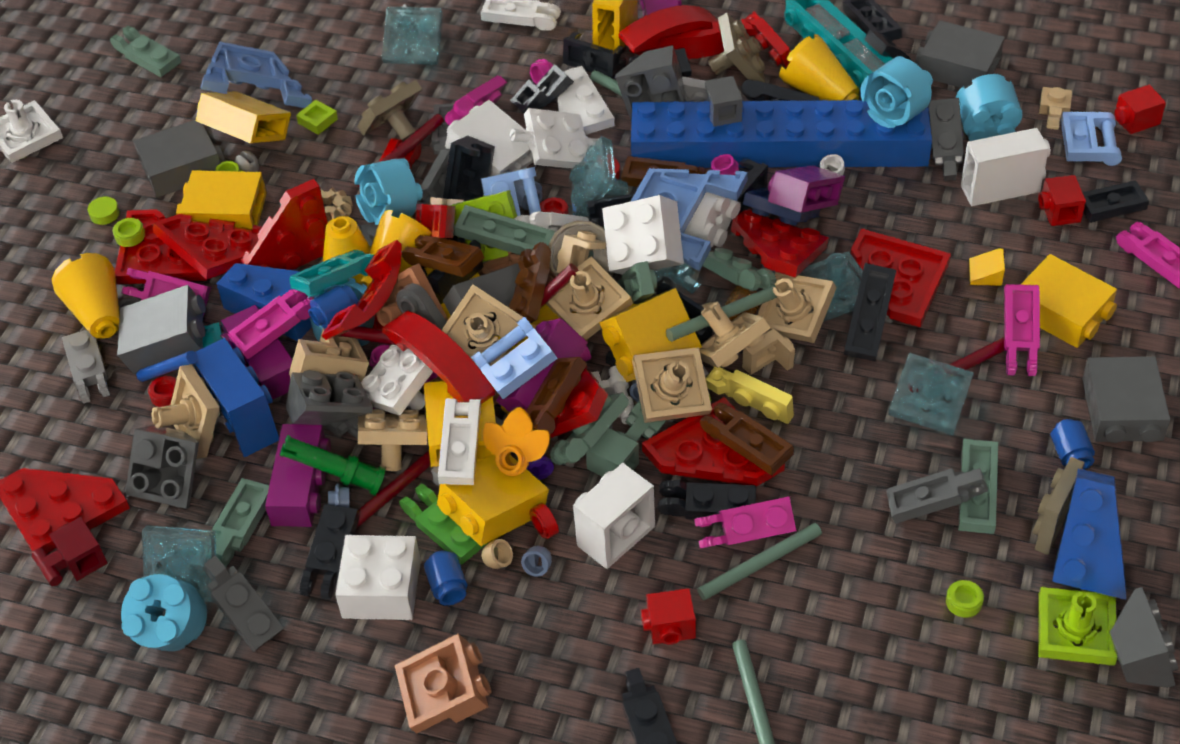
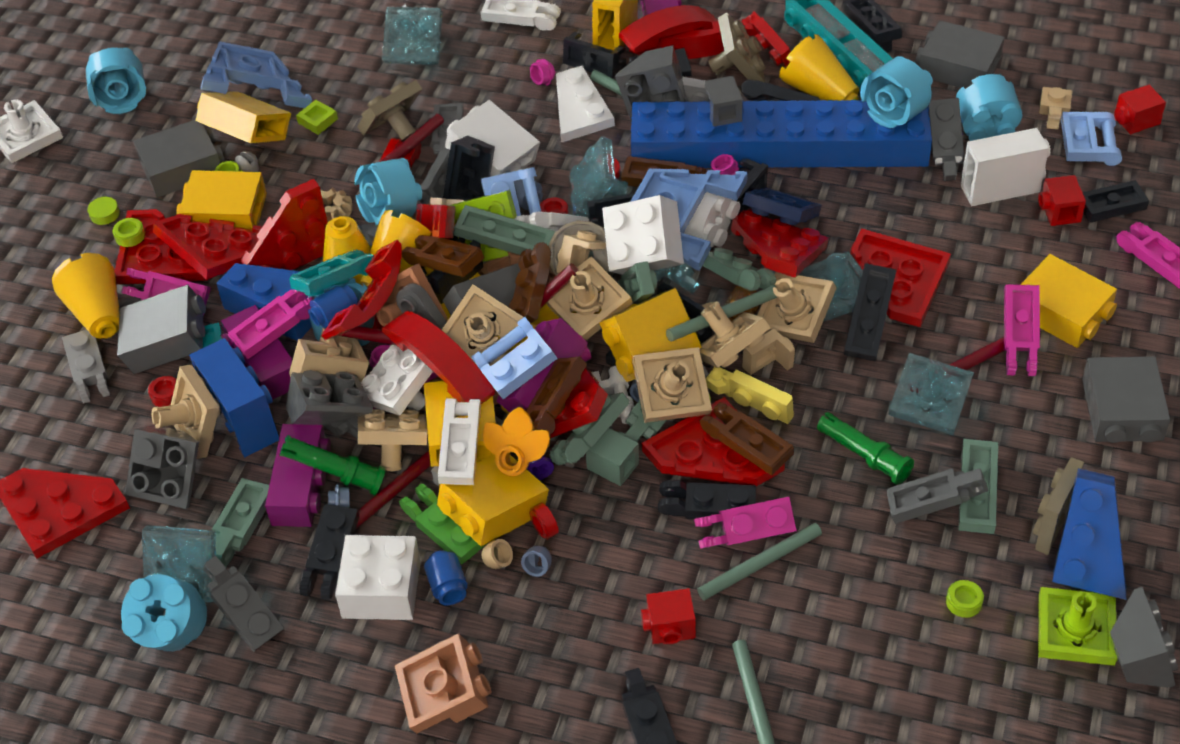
dark red brick [31,517,108,586] -> none
sand green hinge [110,25,181,78] -> none
blue bar [136,351,198,382] -> none
dark pink hinge [444,75,507,125] -> none
white plate [509,108,604,170] -> none
black slope [510,64,574,114] -> none
white brick [573,463,655,569] -> none
magenta brick [768,165,845,213] -> none
white hinge [820,154,845,175] -> none
black slope [864,30,912,61] -> none
yellow slope [969,248,1005,286] -> none
blue brick [1050,419,1095,470] -> none
none -> medium azure brick [86,48,146,114]
none -> green pin [817,412,914,485]

